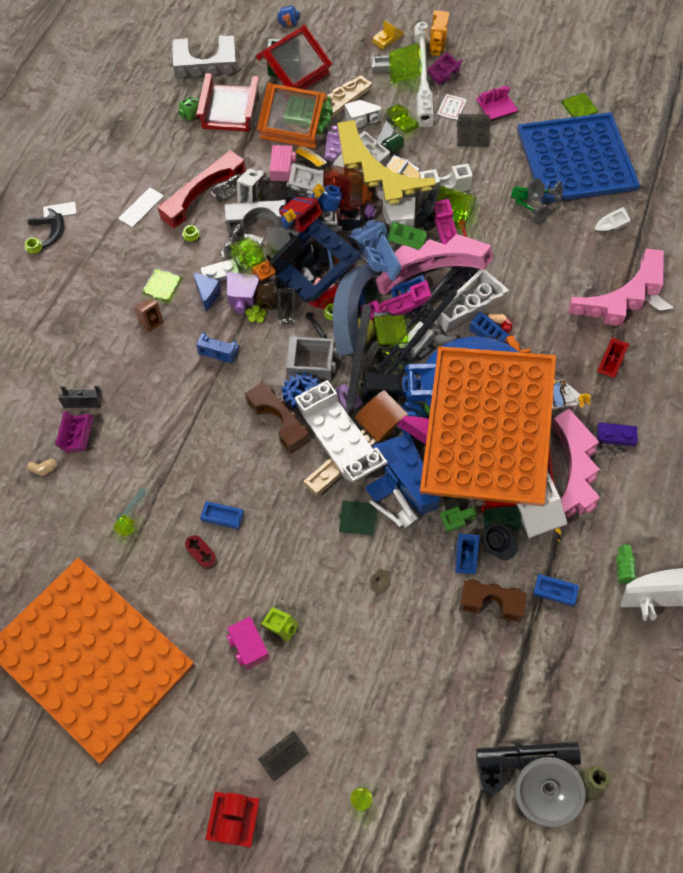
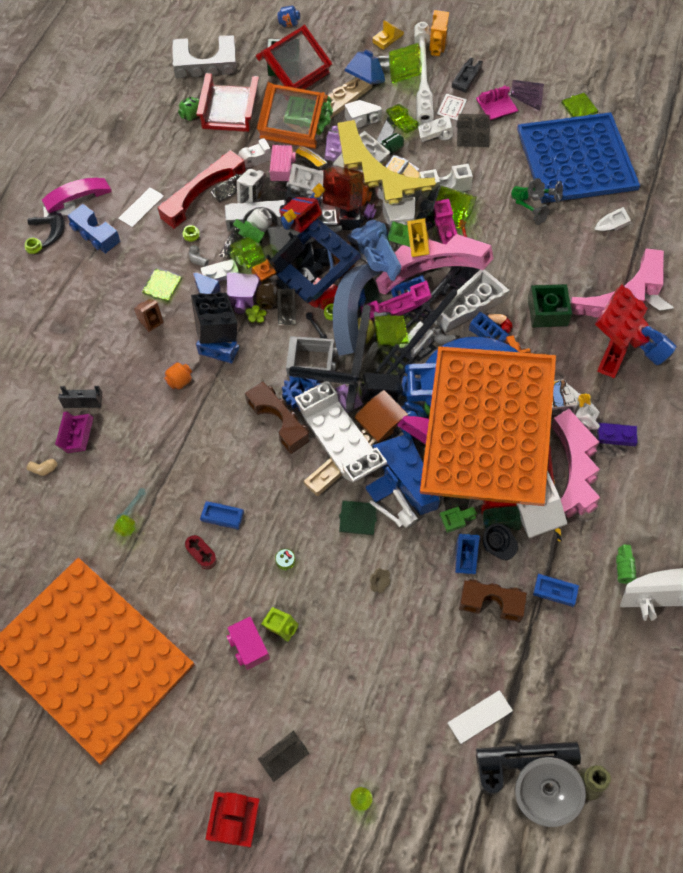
blue head [318,185,342,212] -> none
magenta bracket [427,51,463,85] -> none
none -> dark pink slope [42,178,112,213]
none -> arch [67,204,121,254]
none -> orange head [164,362,192,390]
none -> light grey arm [188,245,209,267]
none -> black slope [191,292,238,344]
none -> bright green hinge [233,219,265,245]
none -> white leg [238,138,271,168]
none -> white head [247,208,272,232]
none -> tile [275,548,296,570]
none -> black axle [289,366,358,385]
none -> blue slope [345,50,386,84]
none -> yellow slope [407,218,430,257]
none -> white plate [418,115,453,142]
none -> white sticker [448,690,513,744]
none -> black hinge [452,57,483,93]
none -> clear purple wing [510,80,544,110]
none -> dark green brick [528,284,572,328]
none -> white bracket [575,403,600,430]
none -> red plate [595,284,676,365]

